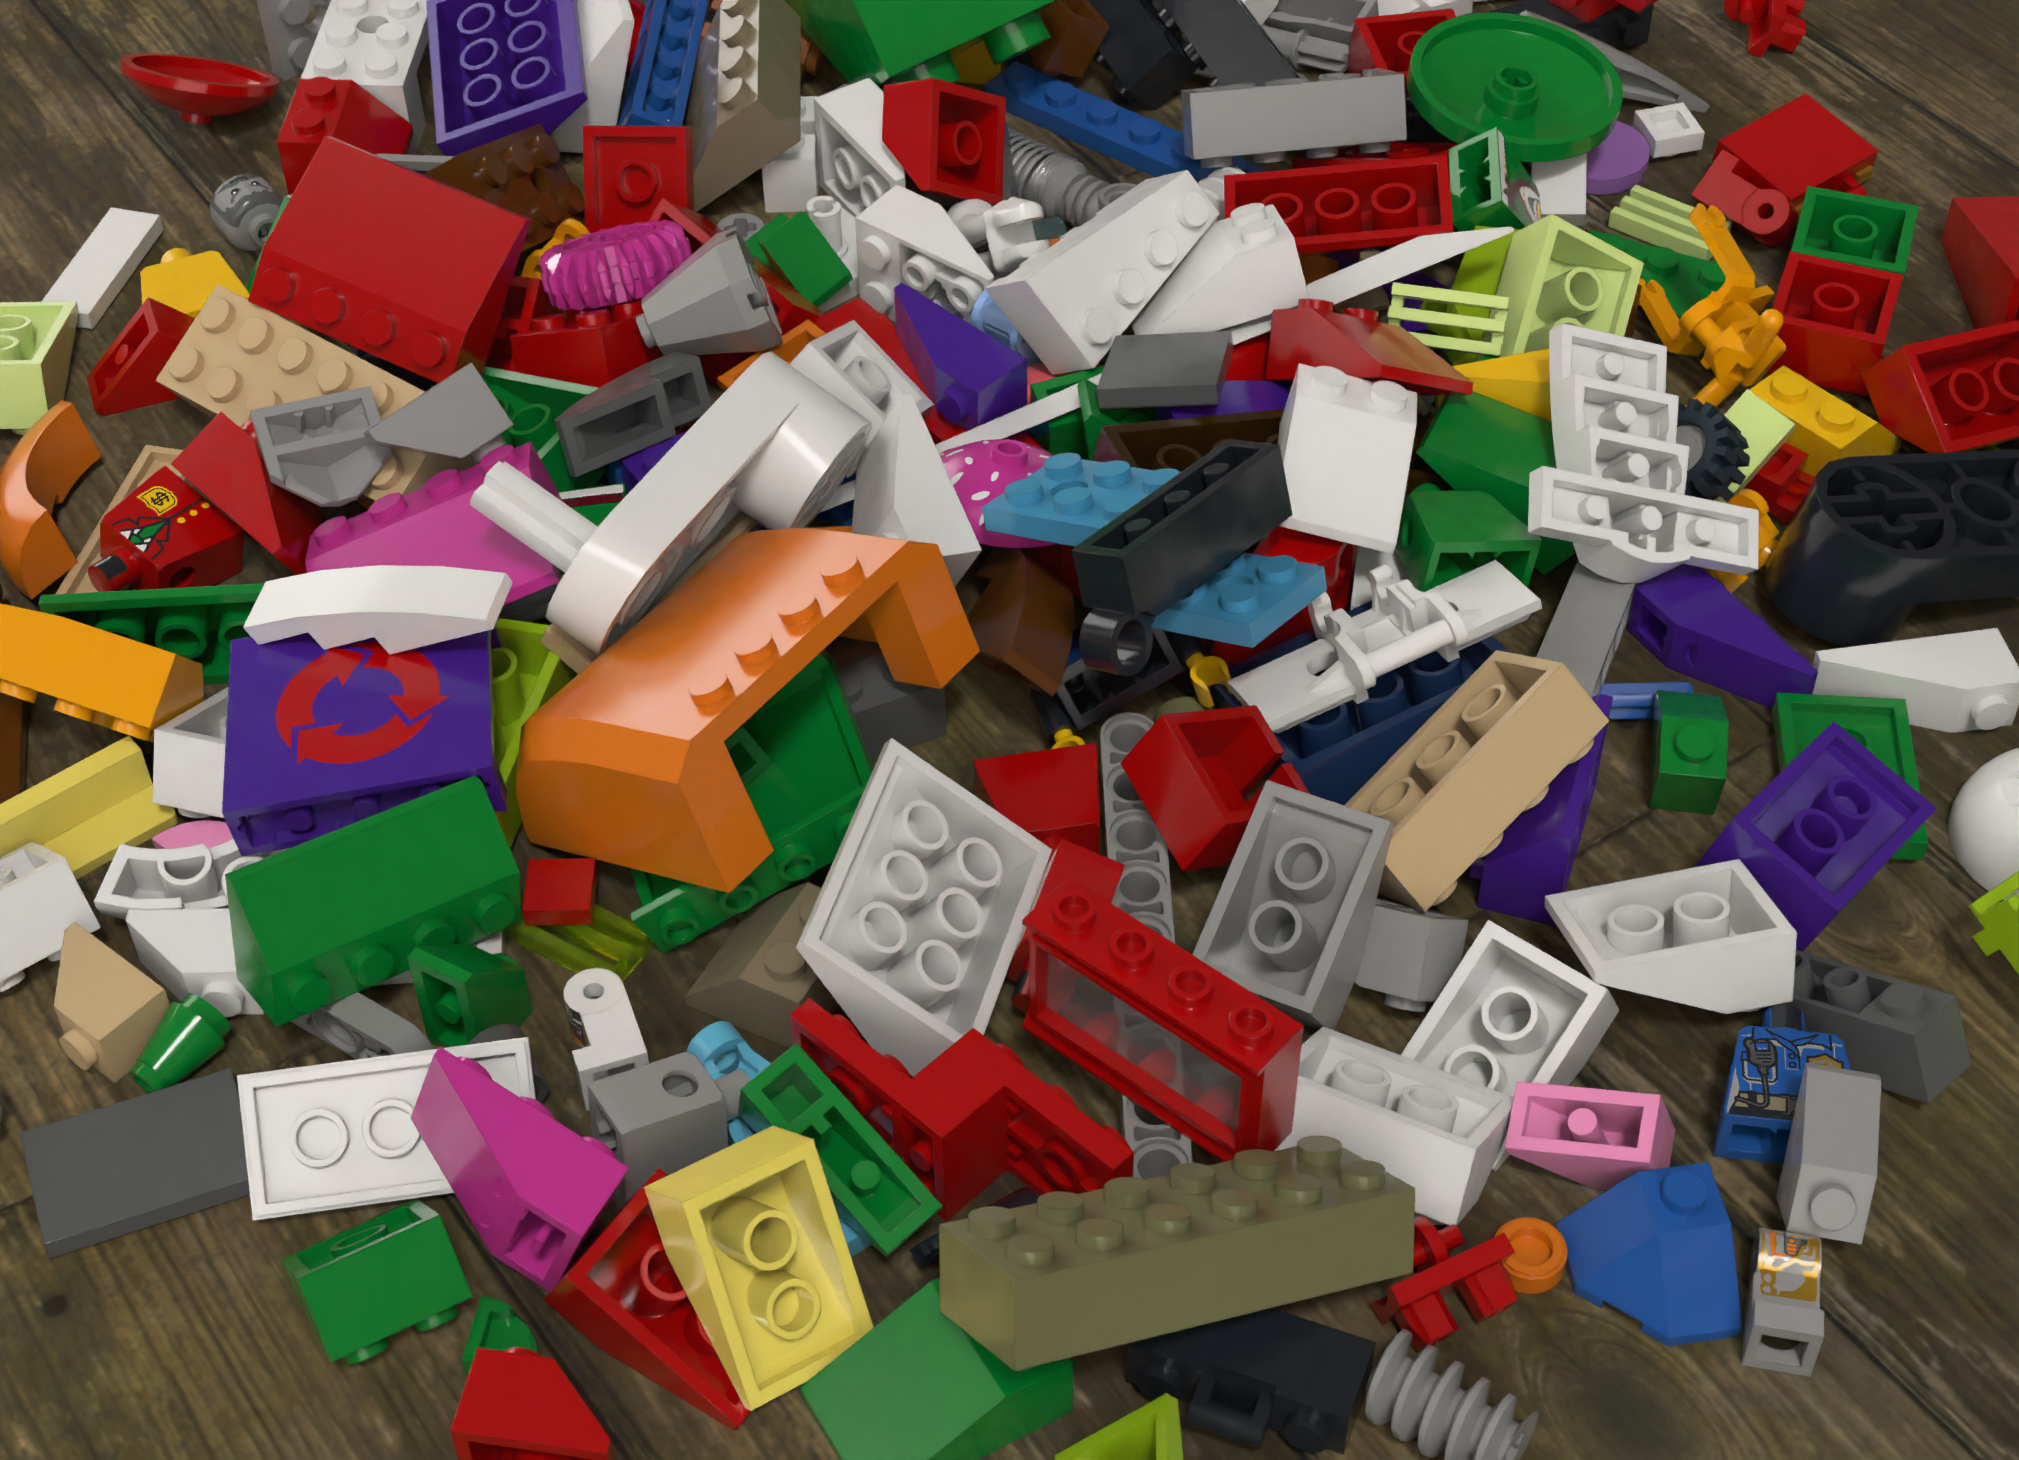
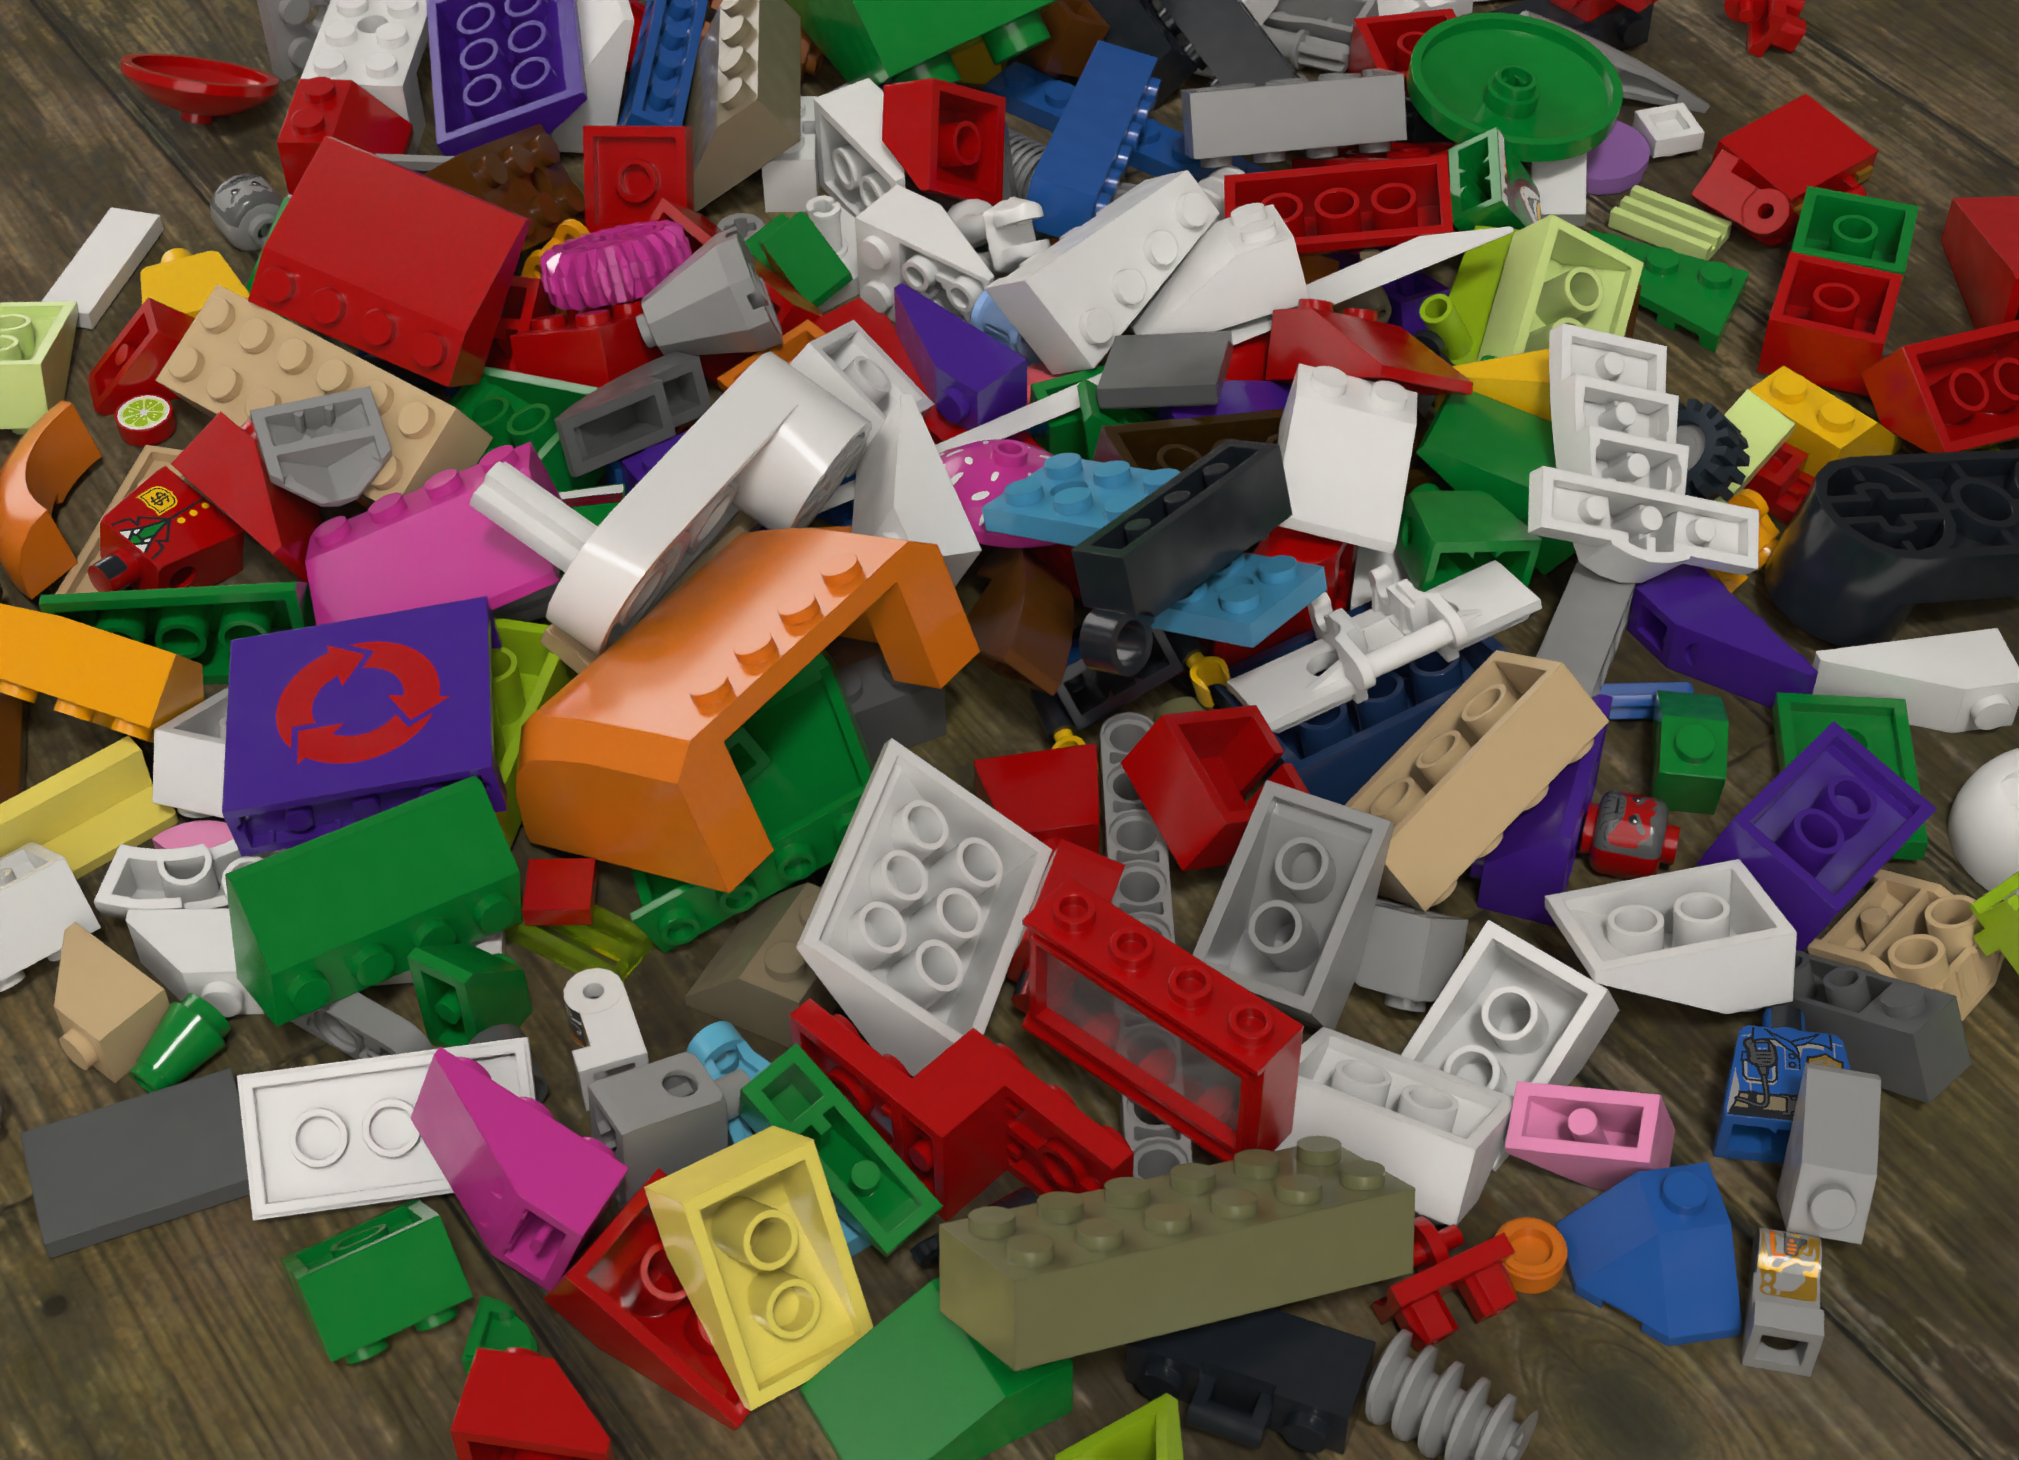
white slope [243,565,513,655] -> none
light grey slope [363,362,514,463] -> none
yellowish green tile [1388,282,1510,357] -> none
light orange piece [1638,203,1786,407] -> none
none -> tile [114,394,177,447]
none -> blue brick [1026,40,1162,238]
none -> red head [1579,790,1681,880]
none -> tan slope [1808,869,2005,1021]

